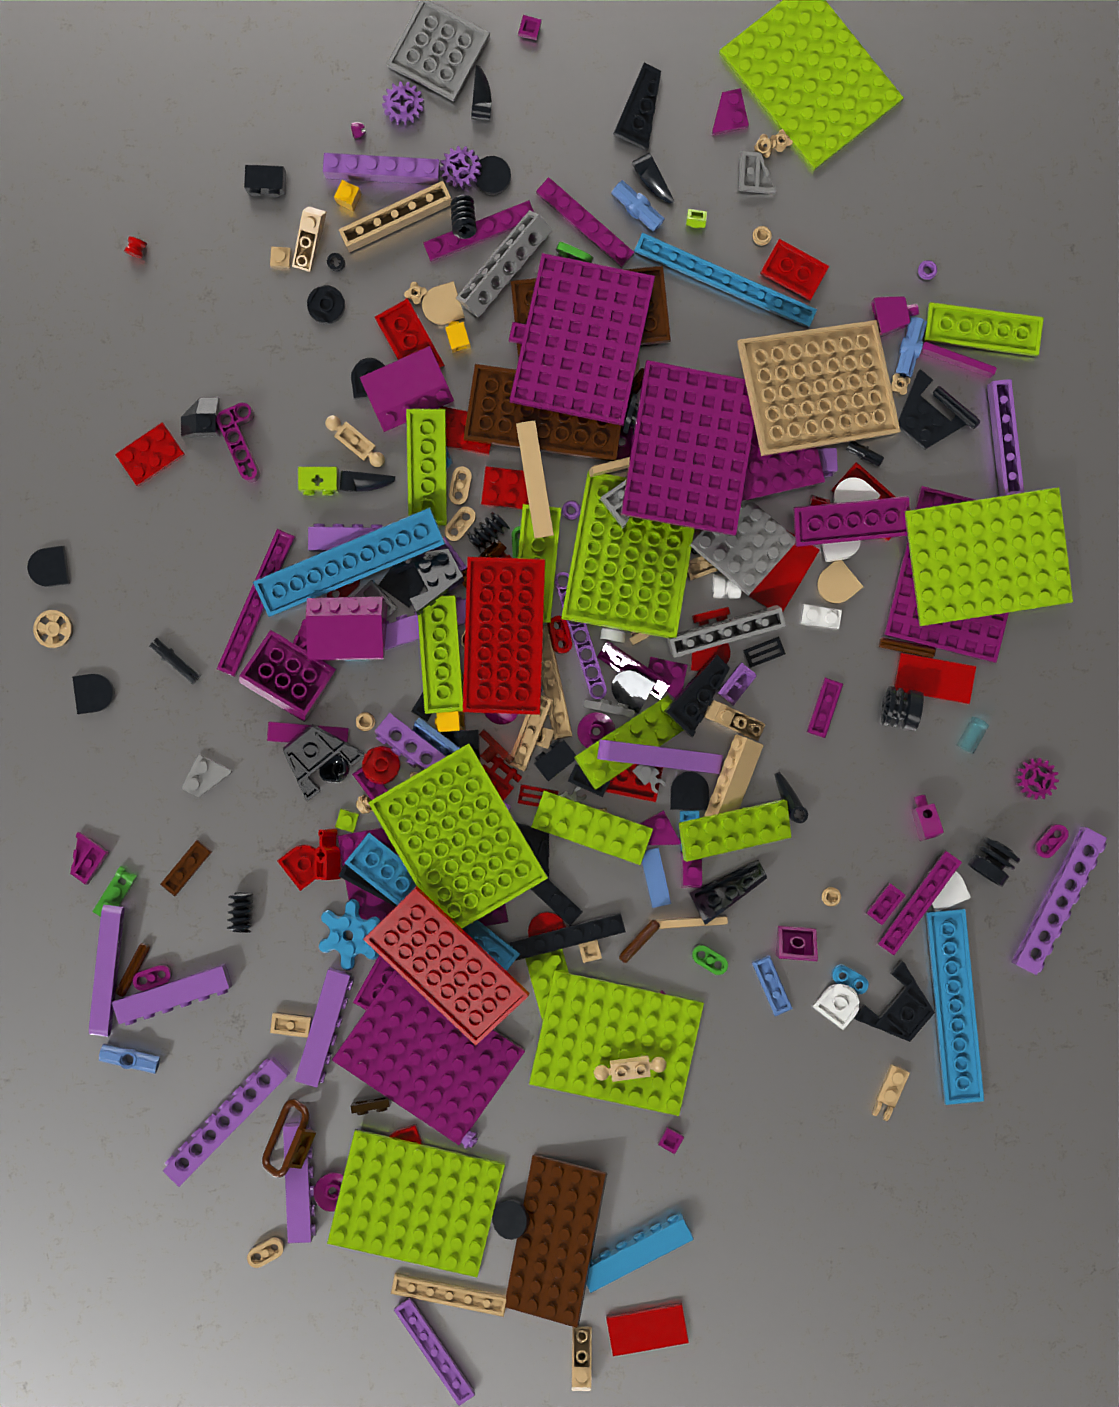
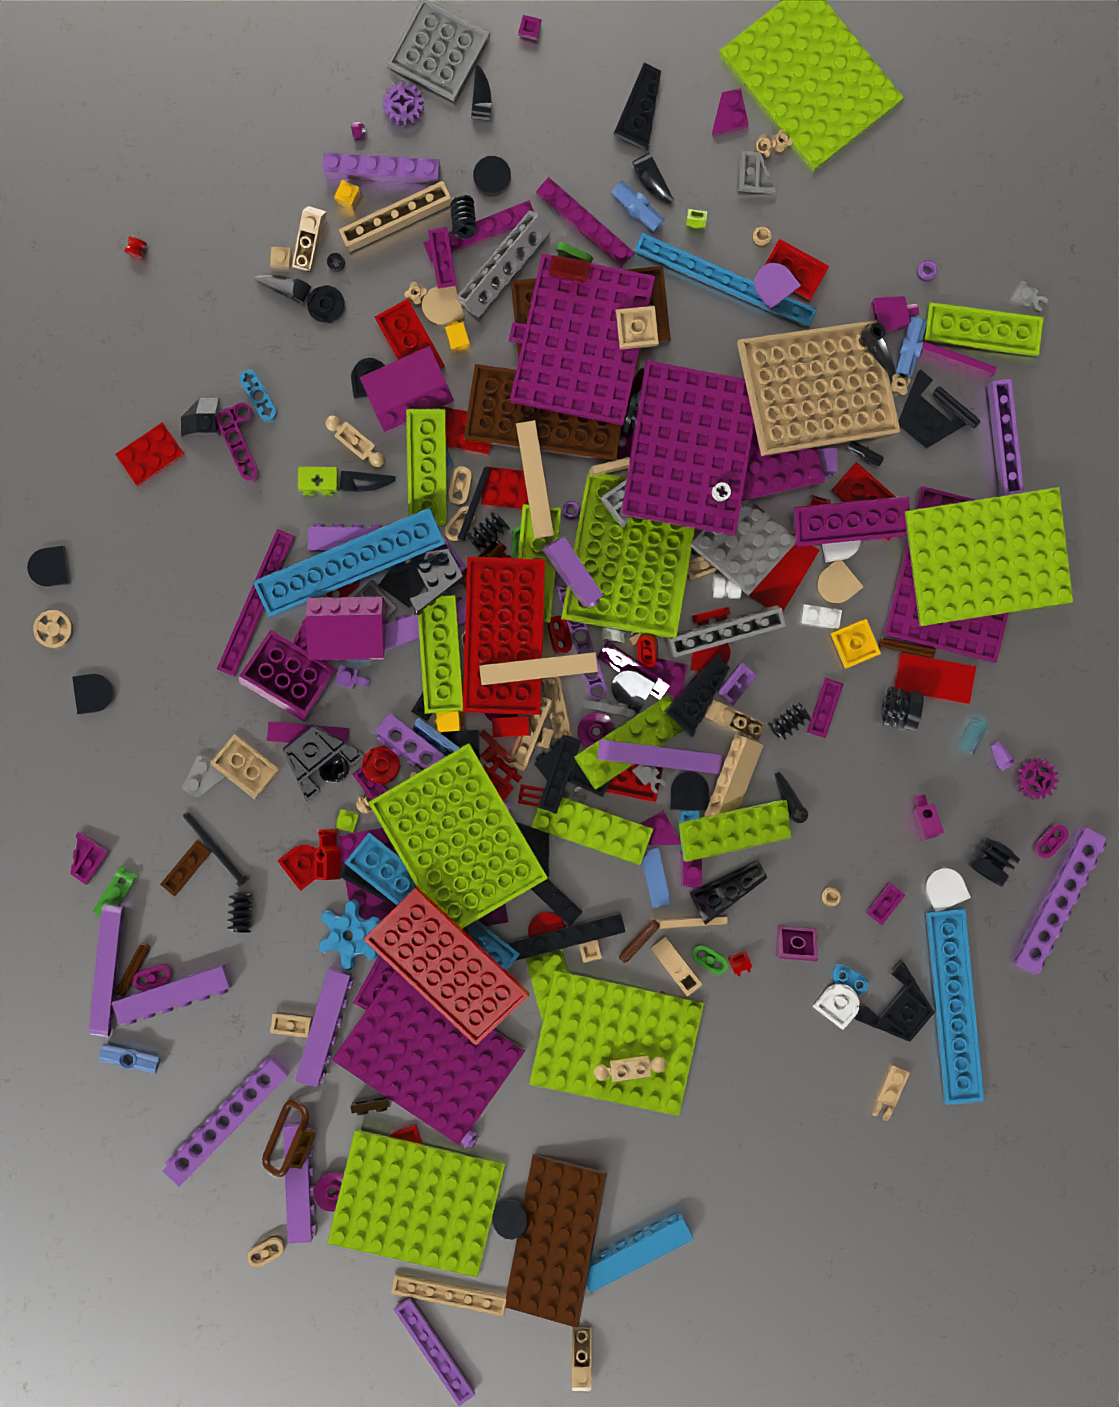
black pin [149,638,201,685] -> none
black brick [244,165,286,197] -> none
tan plate [356,712,375,731] -> none
medium lavender gear [439,146,482,189] -> none
red tile [606,1303,689,1357] -> none
magenta plate [658,1127,684,1154] -> none
black tile [743,636,786,668] -> none
medium blue tile [752,955,793,1016] -> none
white tile [834,478,880,503] -> none
magenta plate [878,850,962,955] -> none
none -> black bar [183,812,249,887]
none -> tan tile [210,734,280,800]
none -> dark azure beam [240,370,277,422]
none -> black piece [255,275,312,304]
none -> medium lavender plate [335,665,370,689]
none -> magenta plate [428,227,457,289]
none -> black bar [457,467,491,542]
none -> tan tile [479,652,598,685]
none -> red tile [492,716,531,737]
none -> black tile [538,734,581,814]
none -> medium lavender slope [541,537,603,607]
none -> clear red plate [549,255,590,283]
none -> tan plate [616,306,659,349]
none -> red plate [637,633,658,667]
none -> tan slope [650,937,703,996]
none -> white bush [712,482,731,501]
none -> red tile [727,951,752,977]
none -> medium lavender tile [754,263,801,310]
none -> black piece [767,702,811,741]
none -> yellow plate [830,619,881,669]
none -> black piece [861,322,896,376]
none -> medium lavender cone [991,741,1016,771]
none -> light grey plate [1011,280,1048,312]

